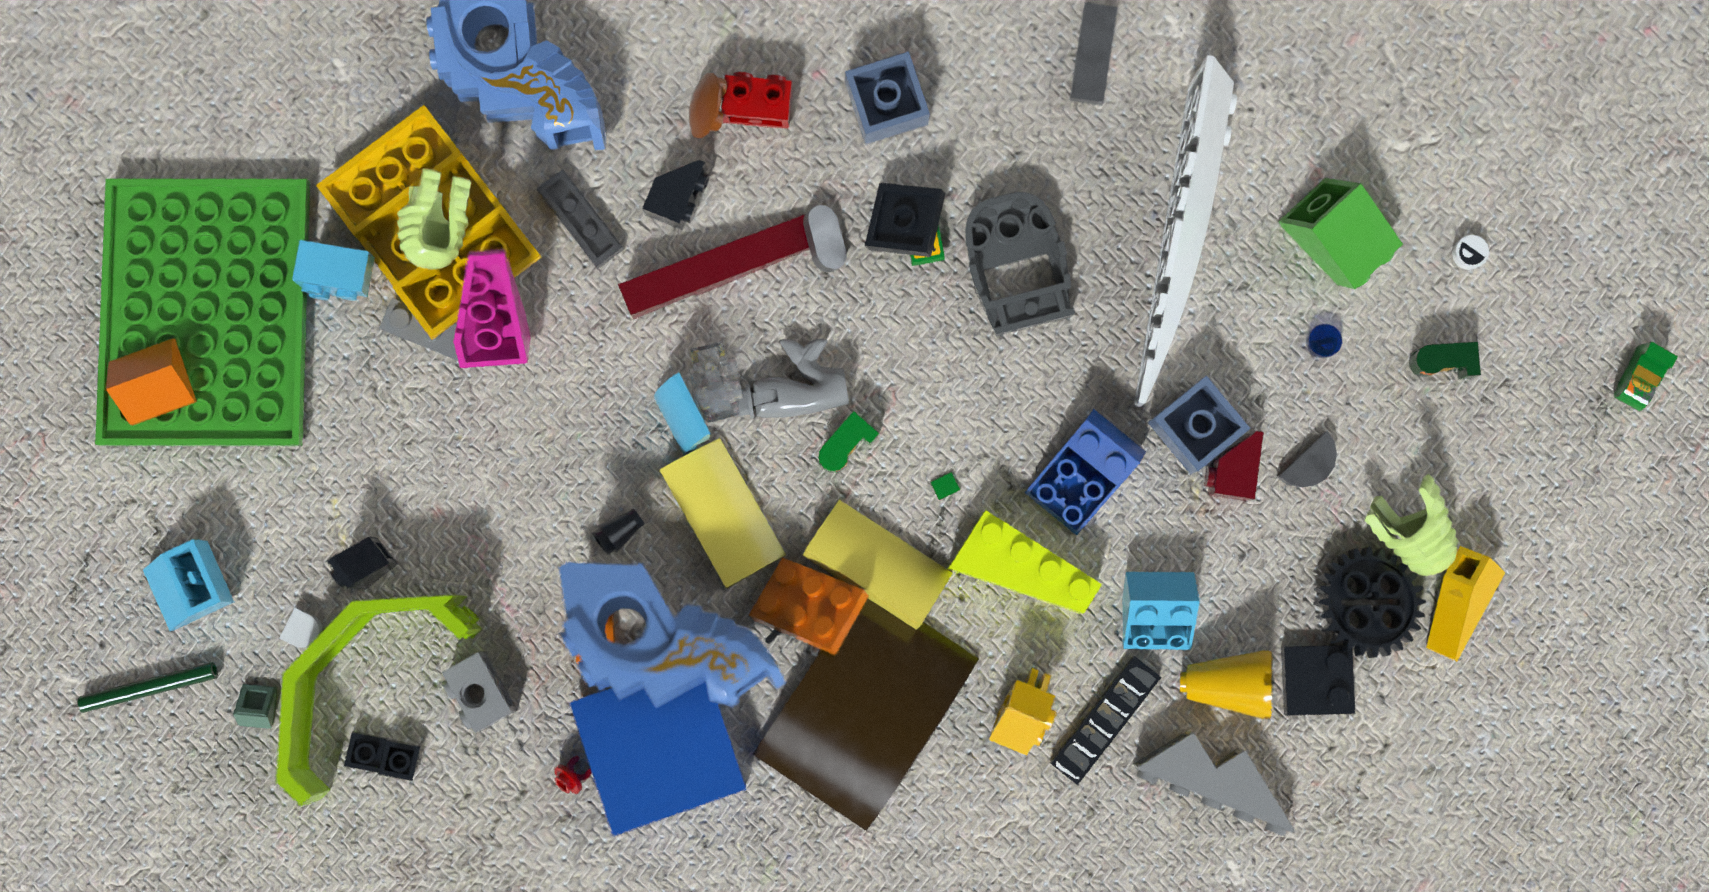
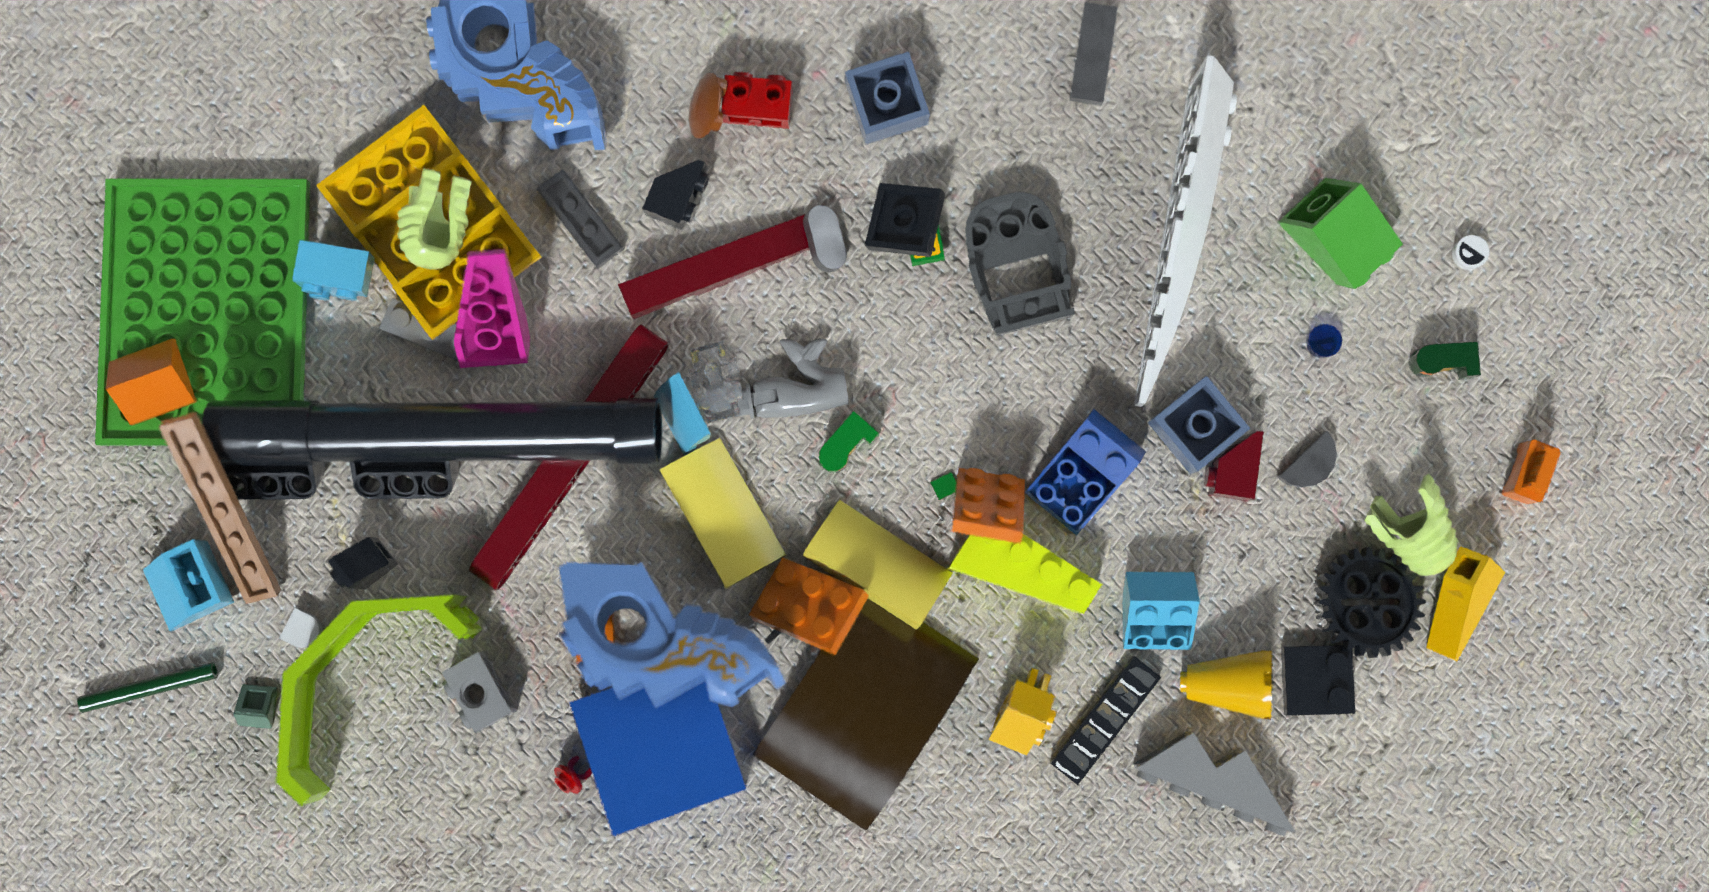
black slope [344,731,420,781] -> none
black cone [592,508,645,555] -> none
green leg [1614,341,1678,411] -> none
none -> medium nougat plate [159,412,281,604]
none -> black piece [201,398,662,500]
none -> dark red beam [468,324,669,591]
none -> orange plate [951,468,1025,544]
none -> orange piece [1502,439,1561,504]

